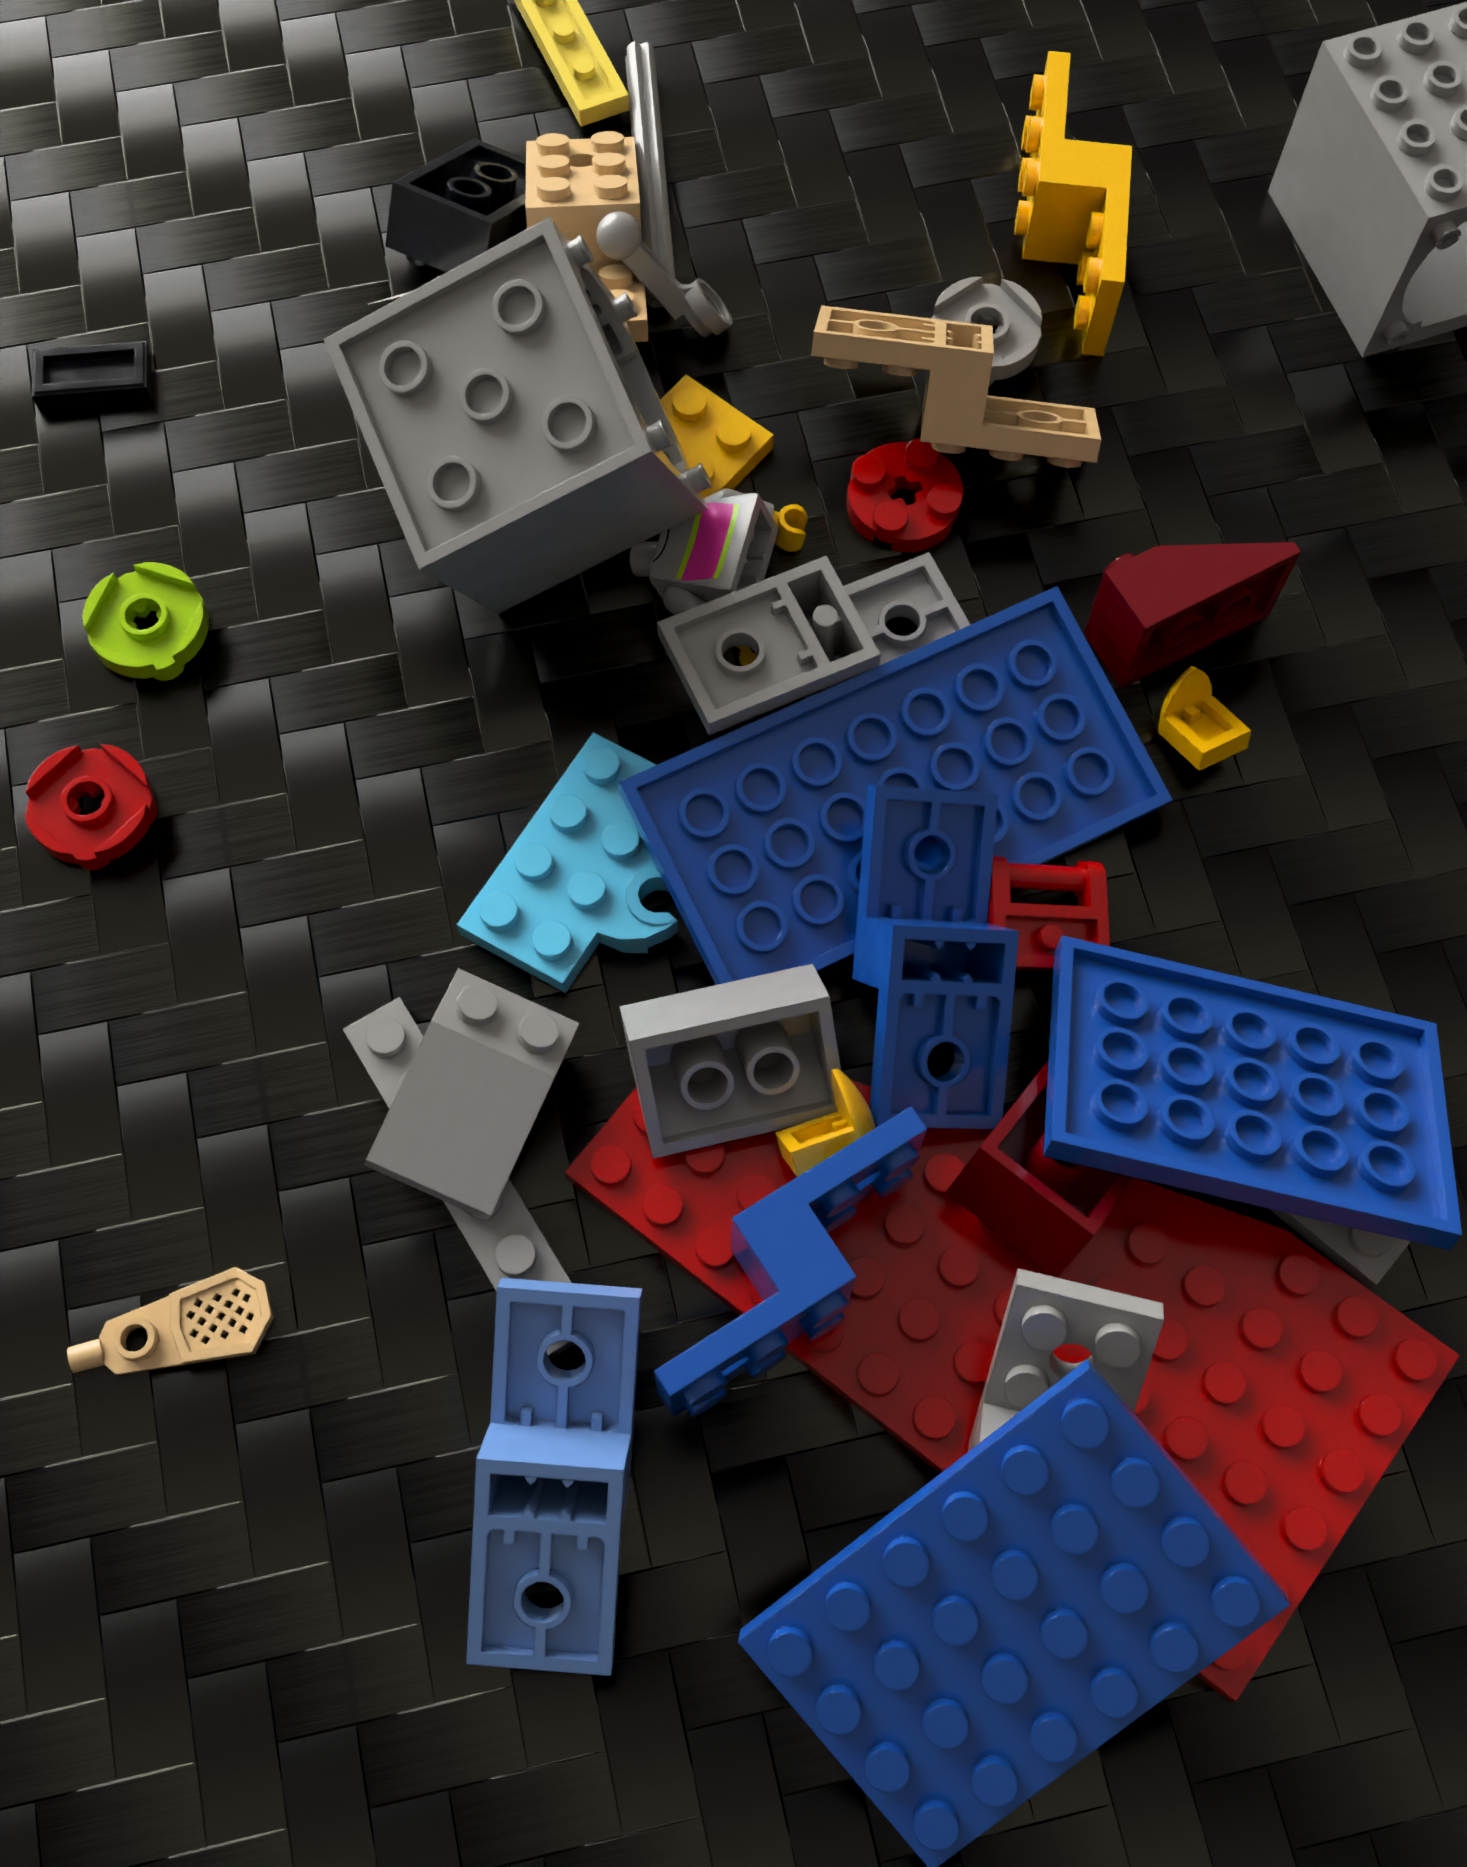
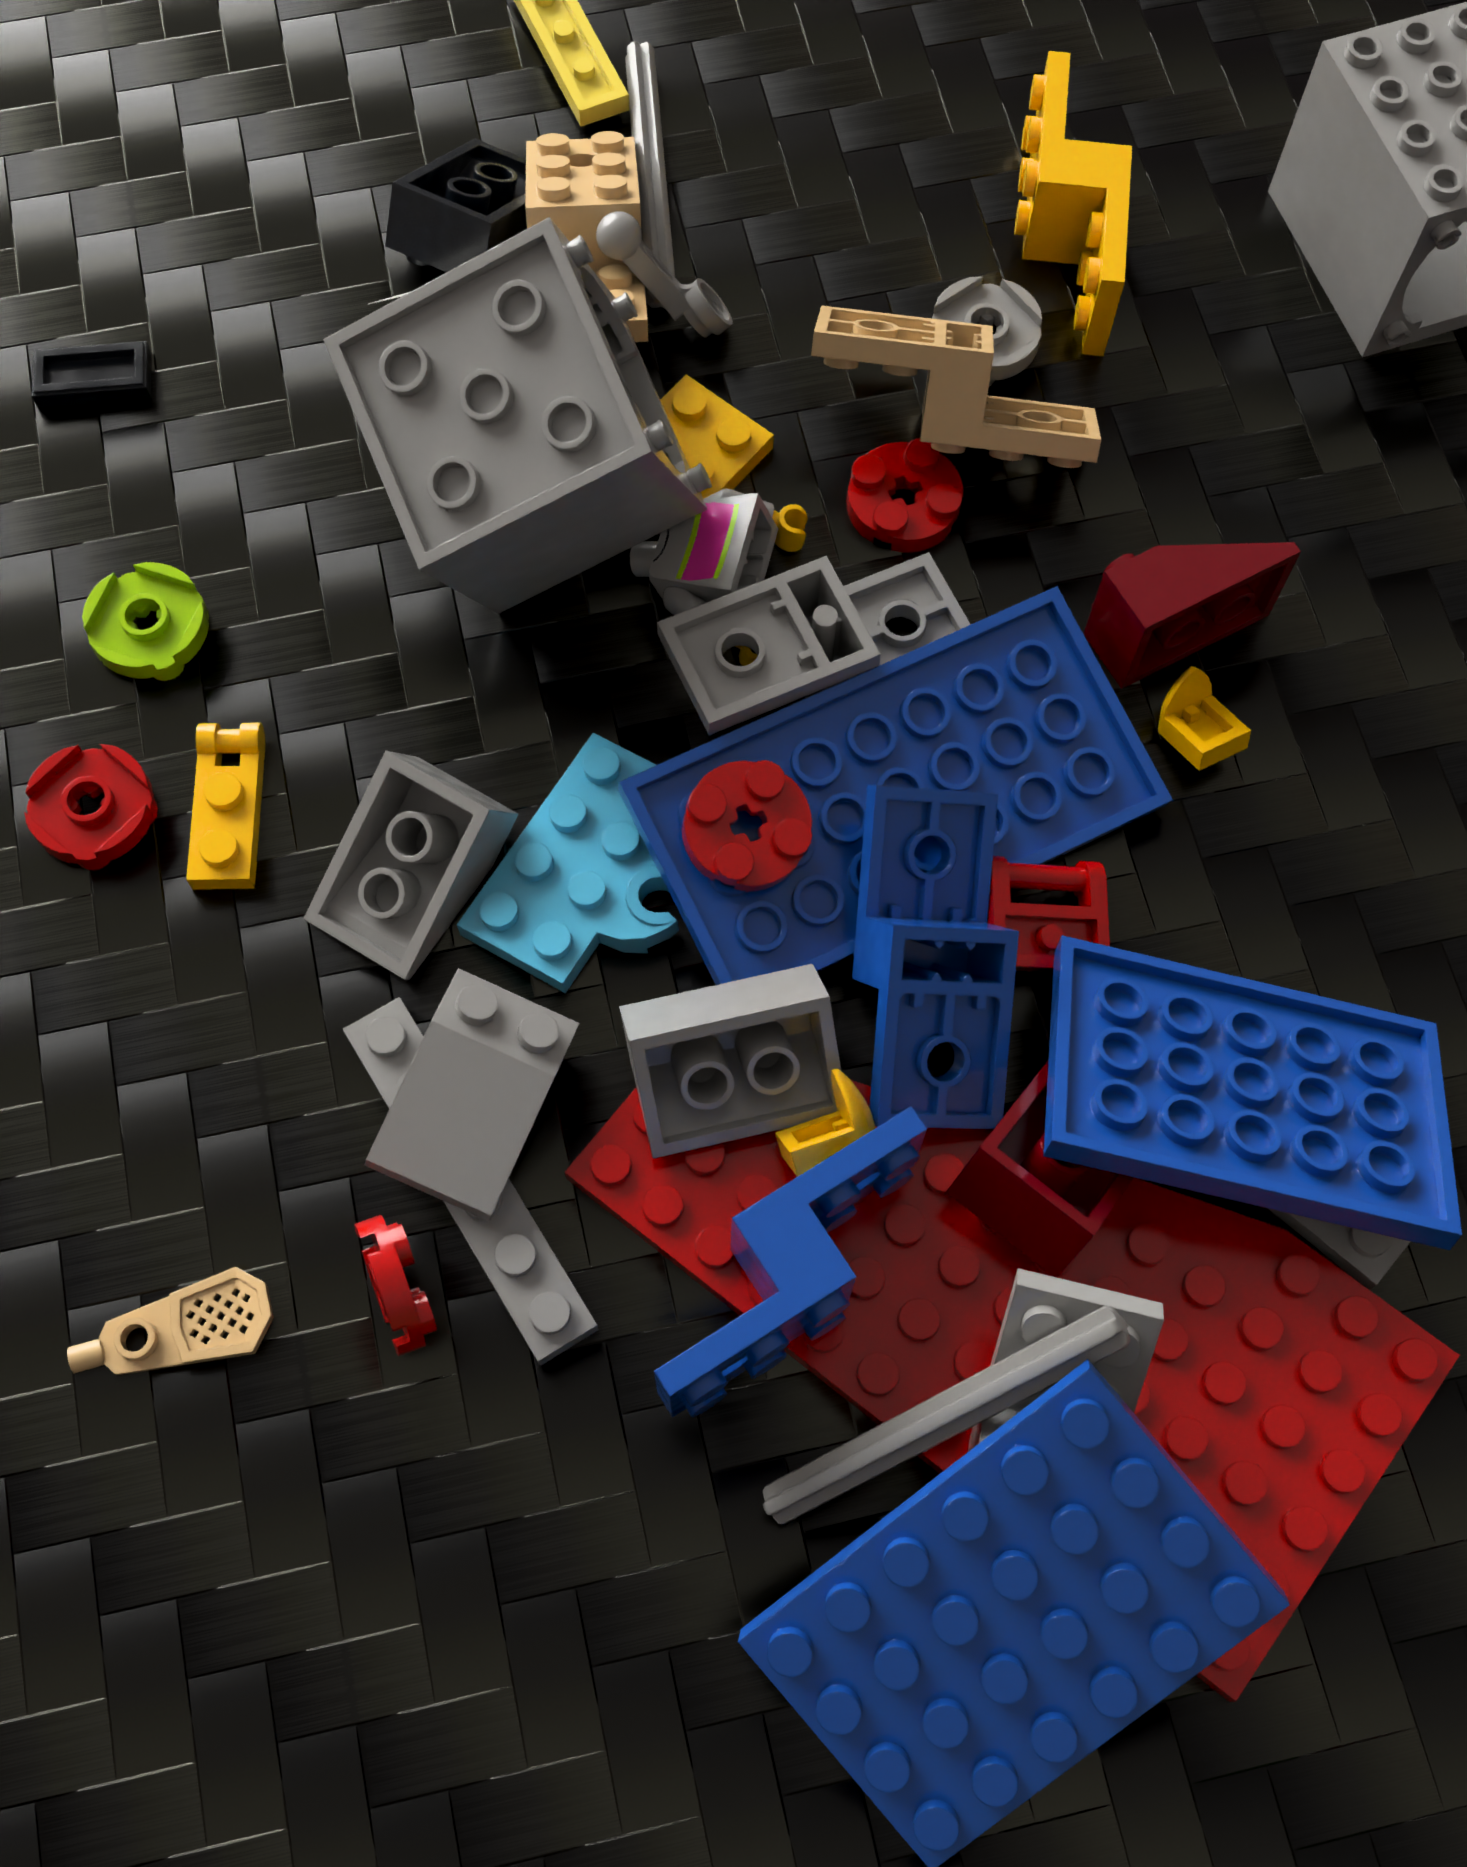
medium blue bracket [466,1278,642,1676] -> none
none -> yellow plate [186,723,265,890]
none -> light grey slope [303,751,519,980]
none -> red plate [354,1215,437,1356]
none -> red plate [681,760,812,892]
none -> light grey axle [763,1306,1131,1524]

